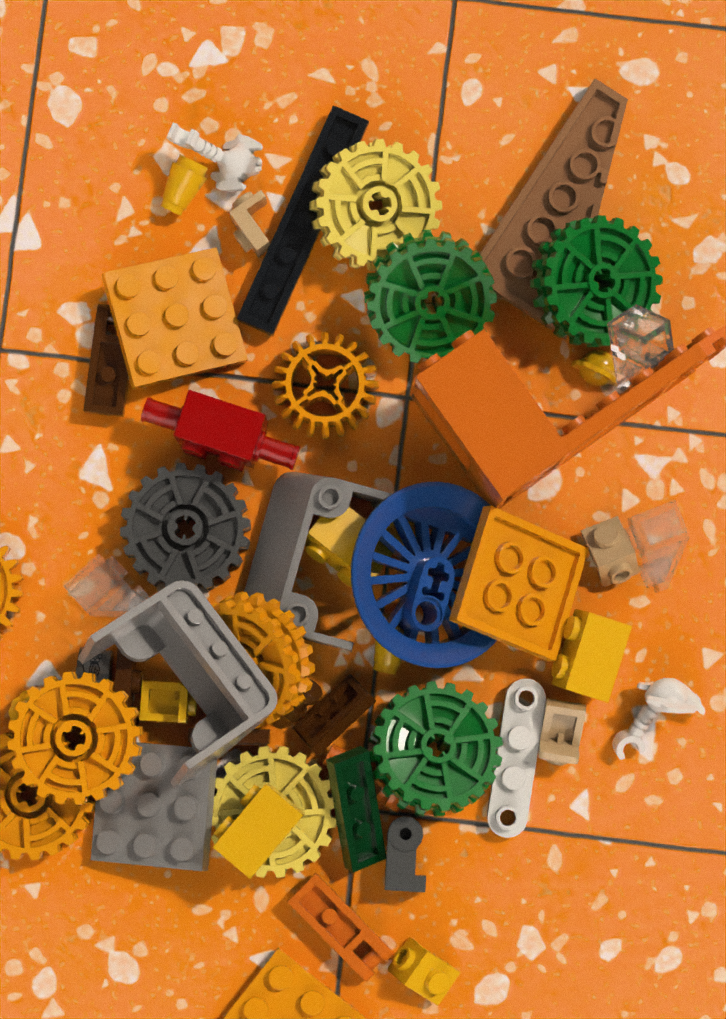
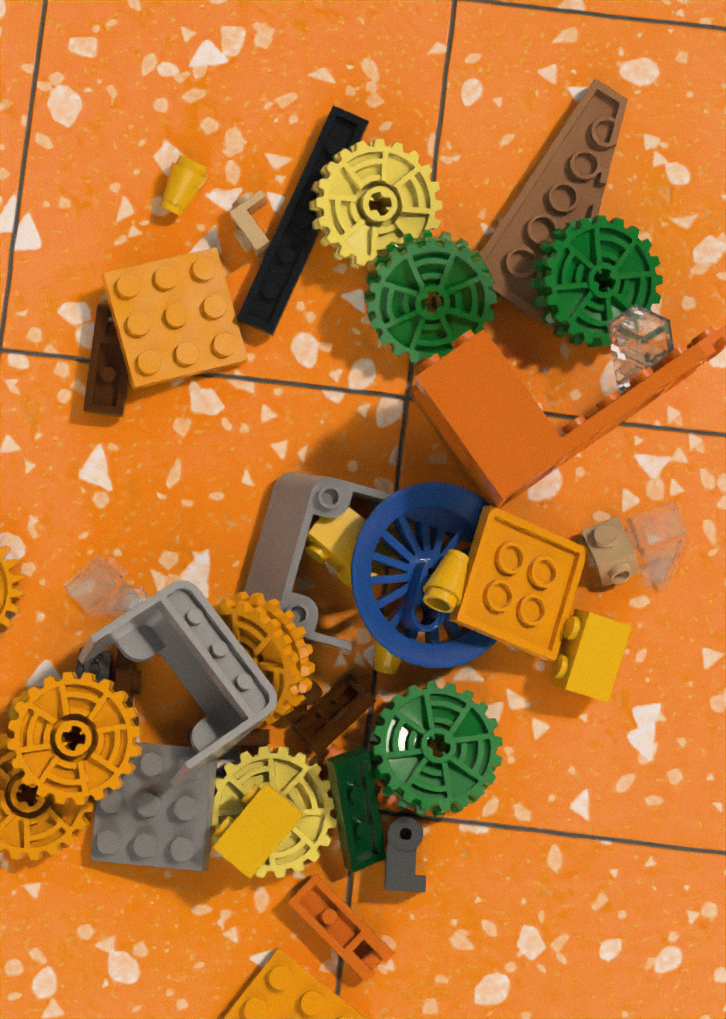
dark grey piece [120,463,251,591] -> none
yellow bracket [139,680,197,724] -> none
red brick [140,390,300,472] -> none
white piece [166,122,263,192] -> none
light orange gear [272,332,379,439] -> none
yellow bracket [388,937,461,1006] -> none
white plate [487,678,546,838] -> none
tan bracket [538,698,586,766] -> none
yellow piece [571,349,619,387] -> none
white piece [612,678,705,760] -> none
none -> yellow cone [423,549,470,613]

